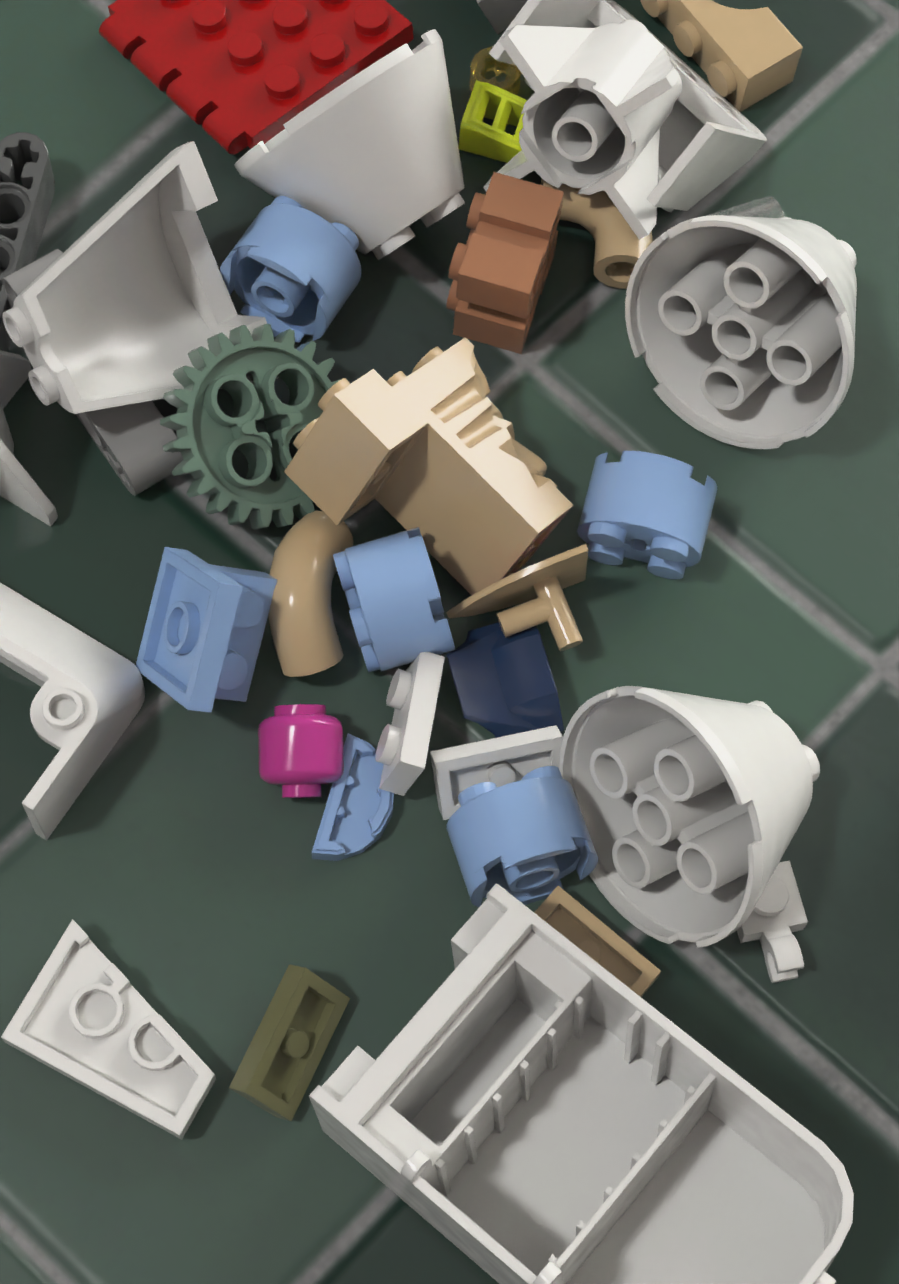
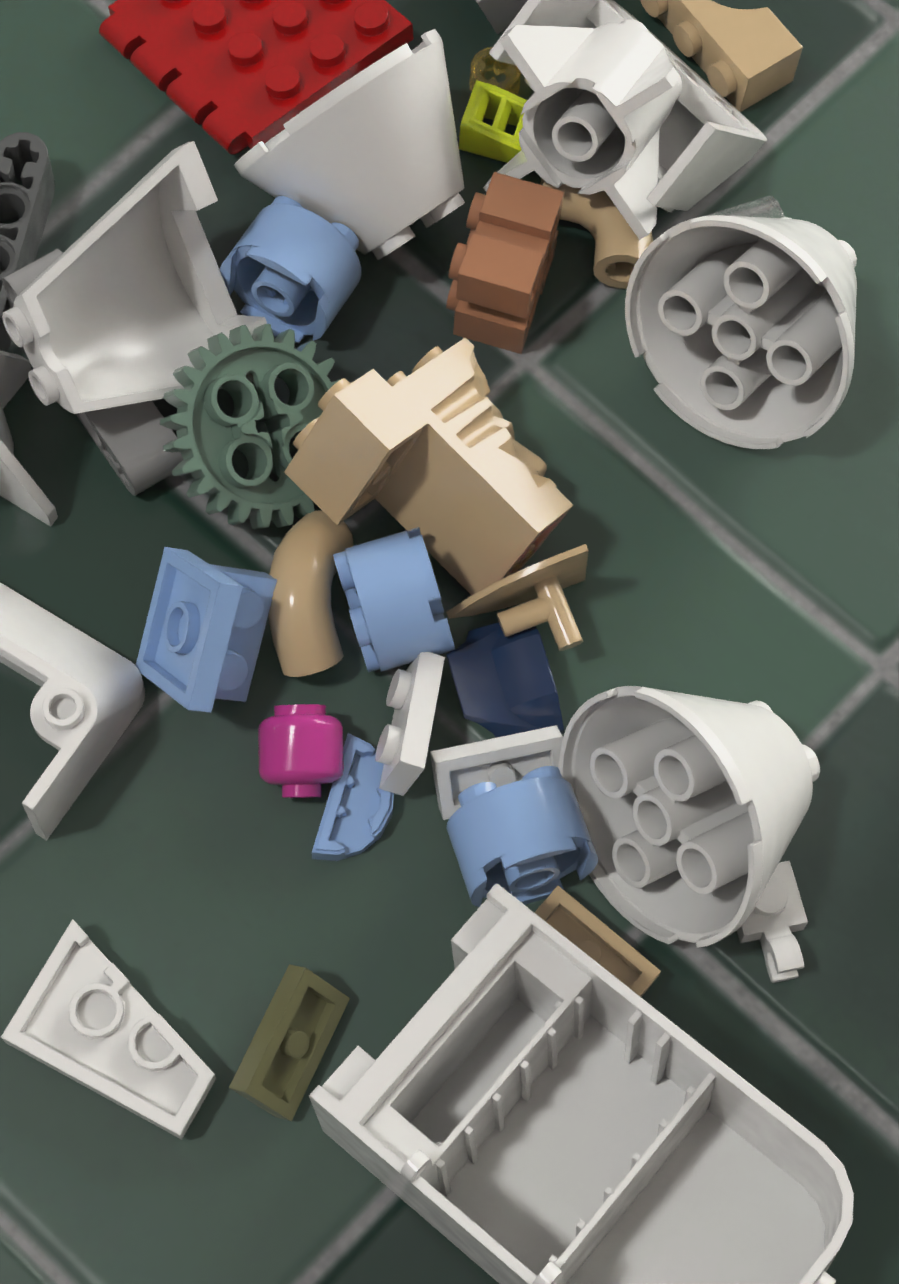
light blue brick [577,451,717,579] -> none

